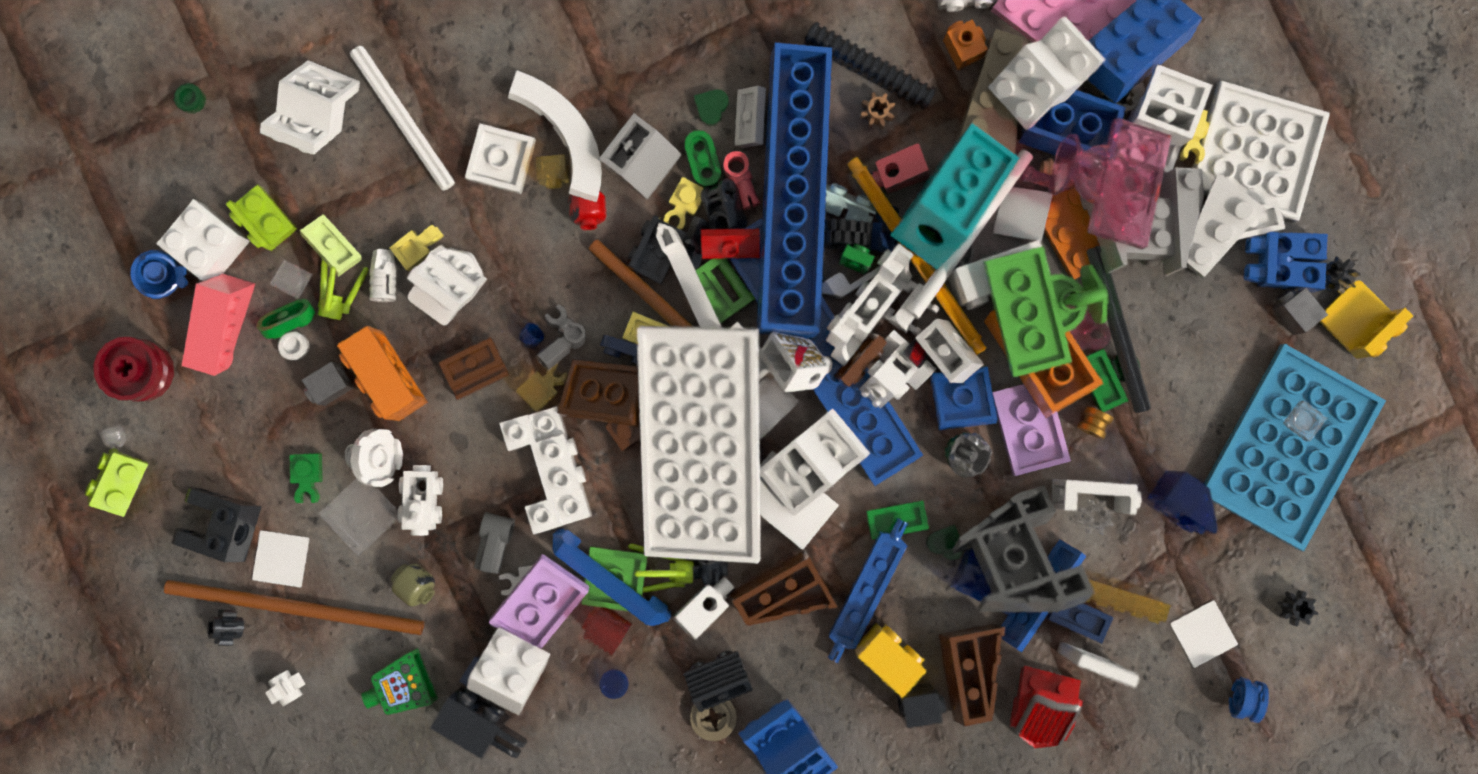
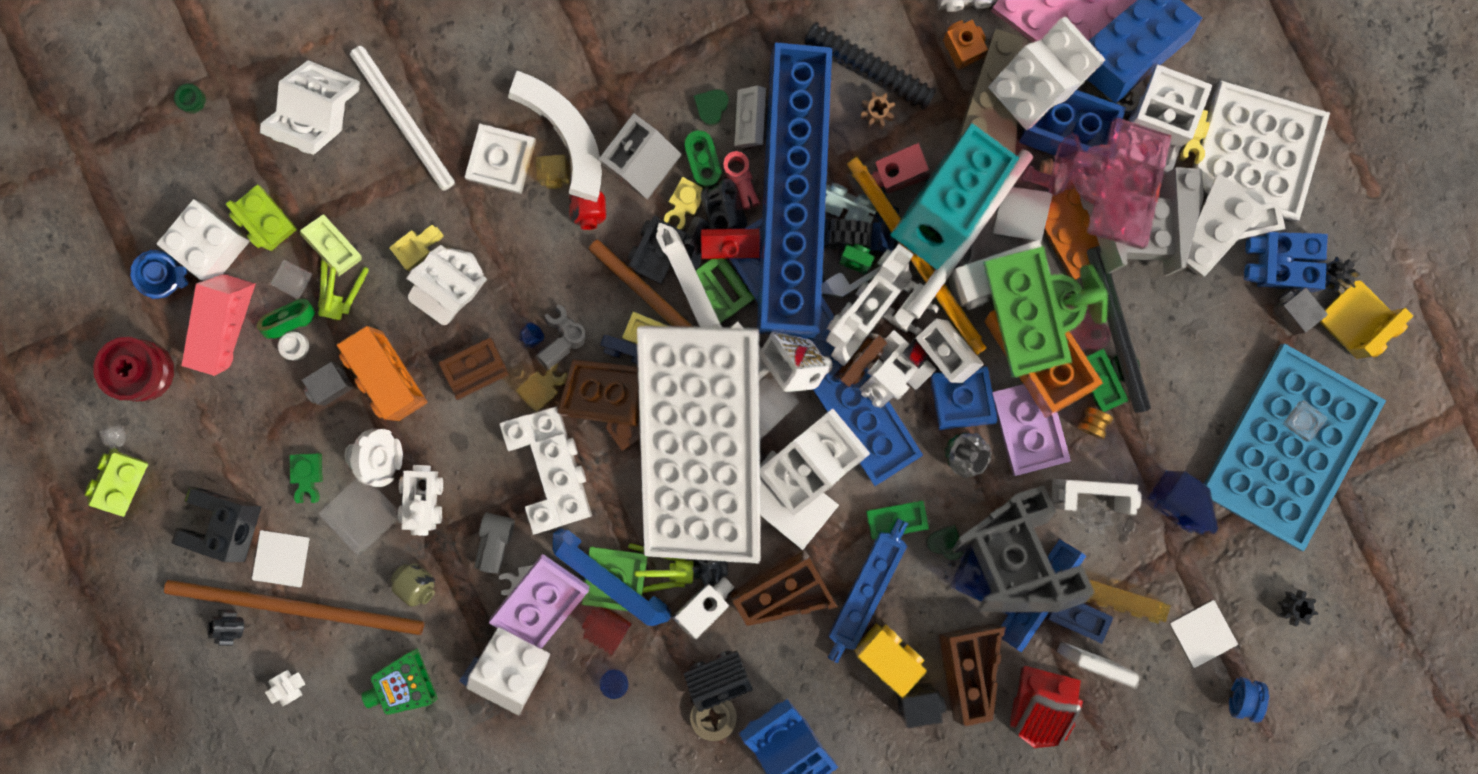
white hinge [369,249,396,302] -> none
black brick [430,687,527,759] -> none

